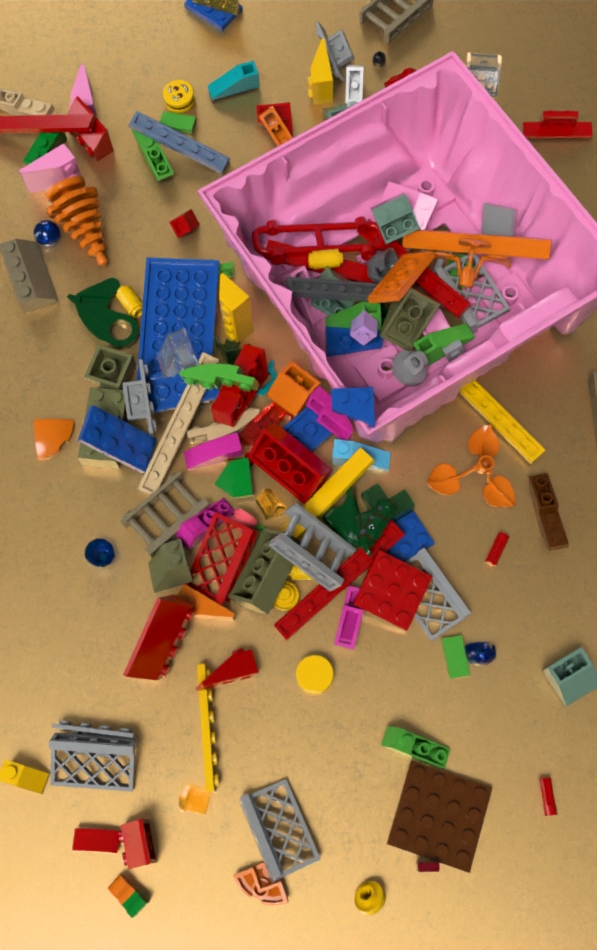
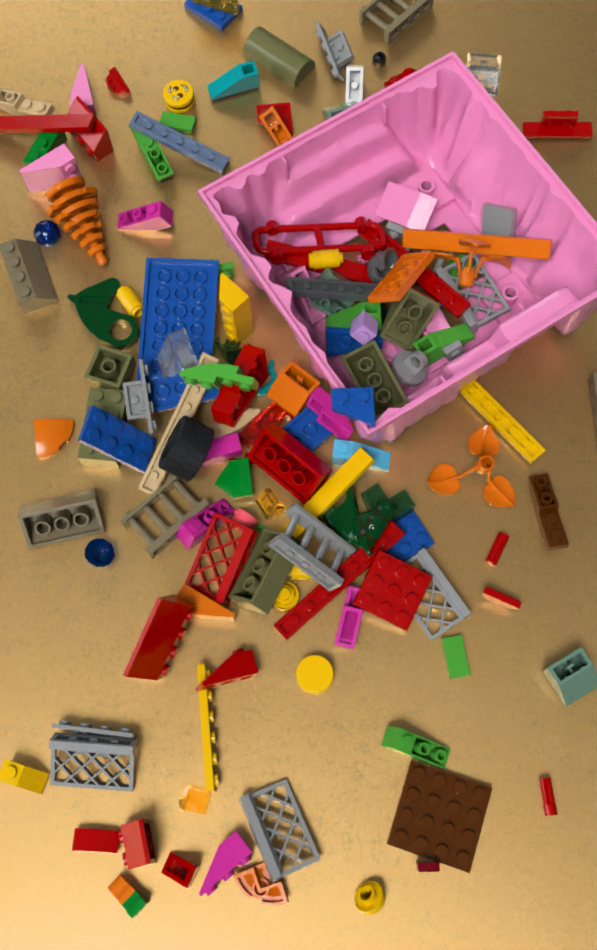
olive slope [148,539,193,593] -> none
red panel [169,209,200,238] -> none
yellow slope [307,38,333,105] -> none
sand green slope [370,192,420,244] -> none
clear blue hair [464,642,497,666] -> none
none -> dark tan slope [18,489,105,549]
none -> red tile [106,67,131,96]
none -> dark pink slope [117,201,173,231]
none -> black tyre [158,415,214,482]
none -> red slope [161,852,200,888]
none -> dark pink slope [199,831,253,896]
none -> olive brick [243,27,315,89]
none -> olive brick [340,340,409,421]
none -> red tile [482,586,522,609]

